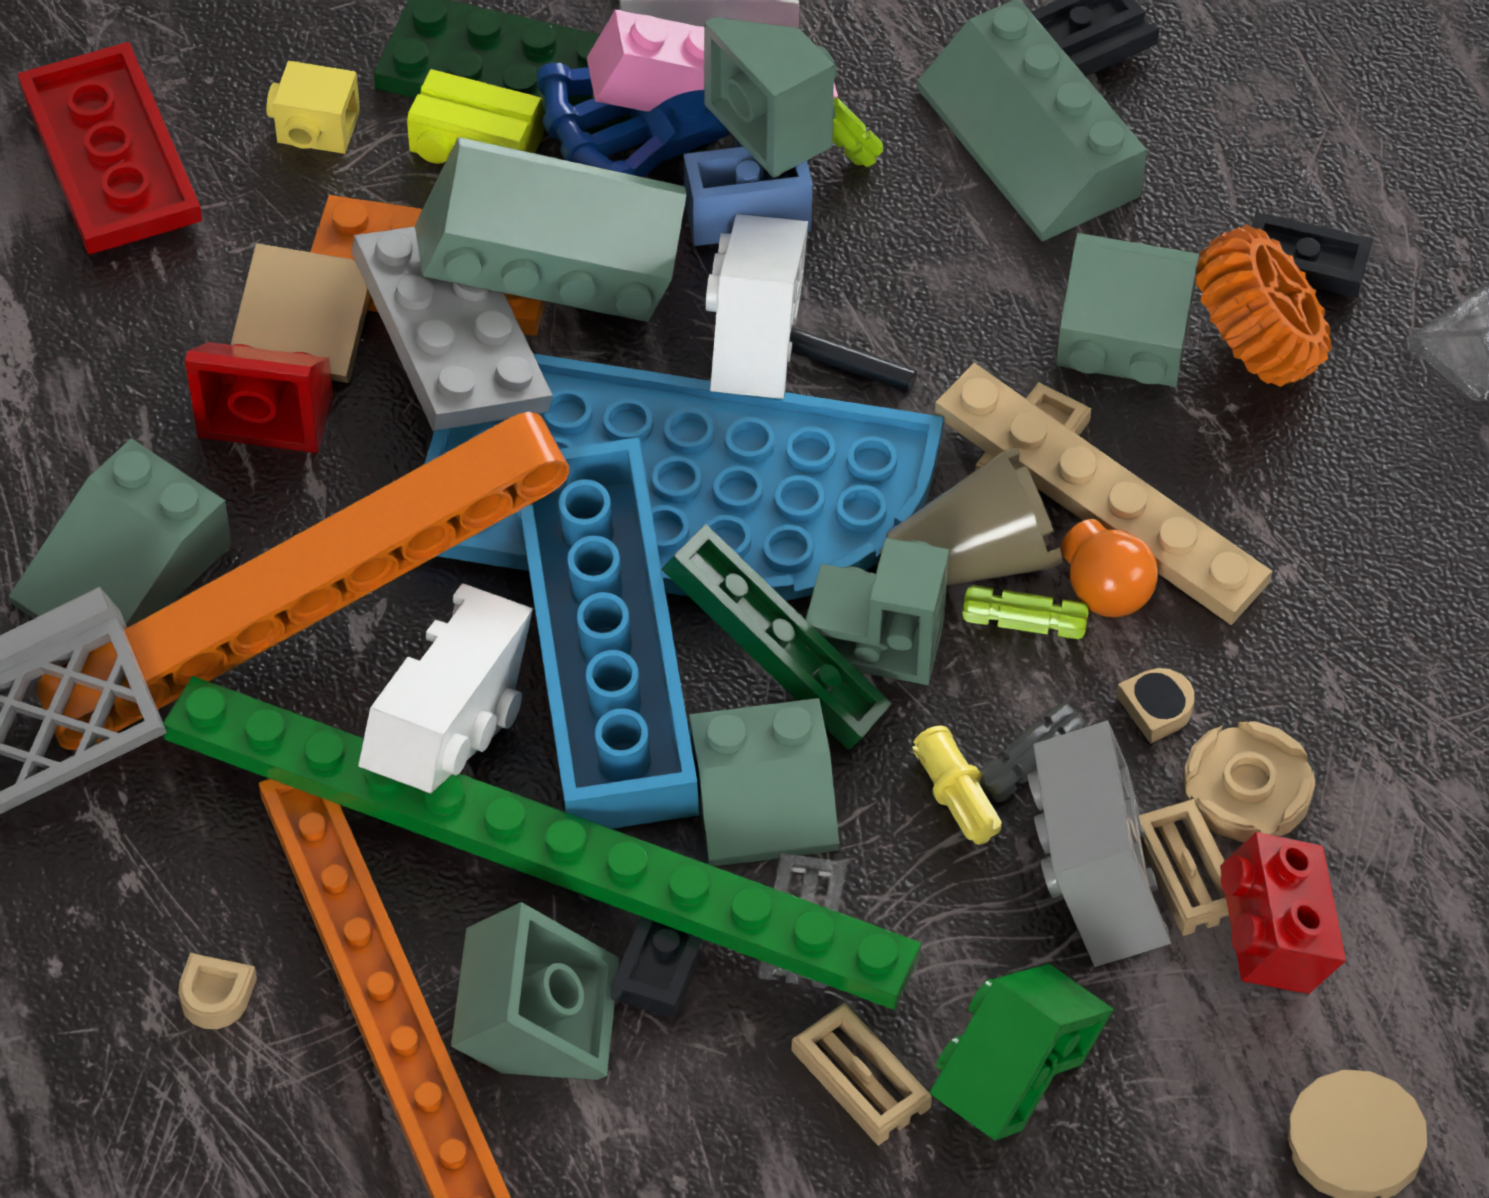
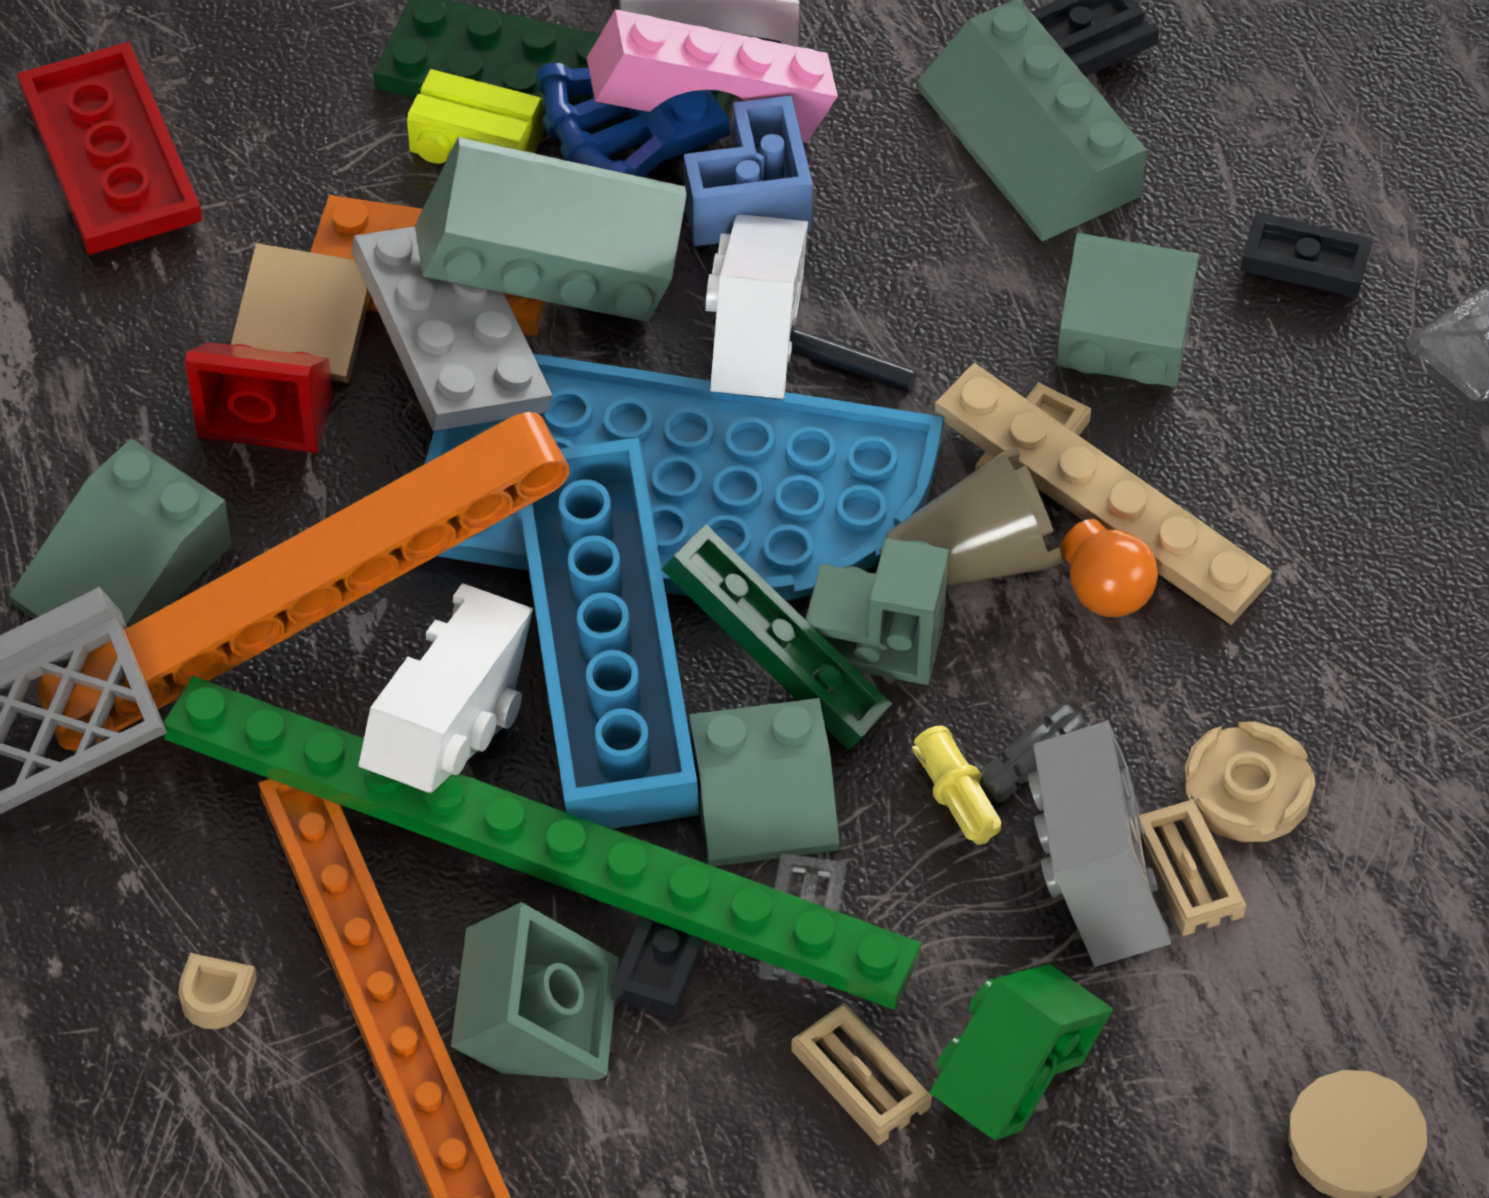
light yellow brick [266,61,360,154] -> none
sand green slope [704,17,837,178] -> none
lime axle [832,97,883,167] -> none
lime axle [962,585,1089,639] -> none
tile [1116,668,1195,744] -> none
orange gear [1195,225,1332,387] -> none
red brick [1220,832,1346,994] -> none

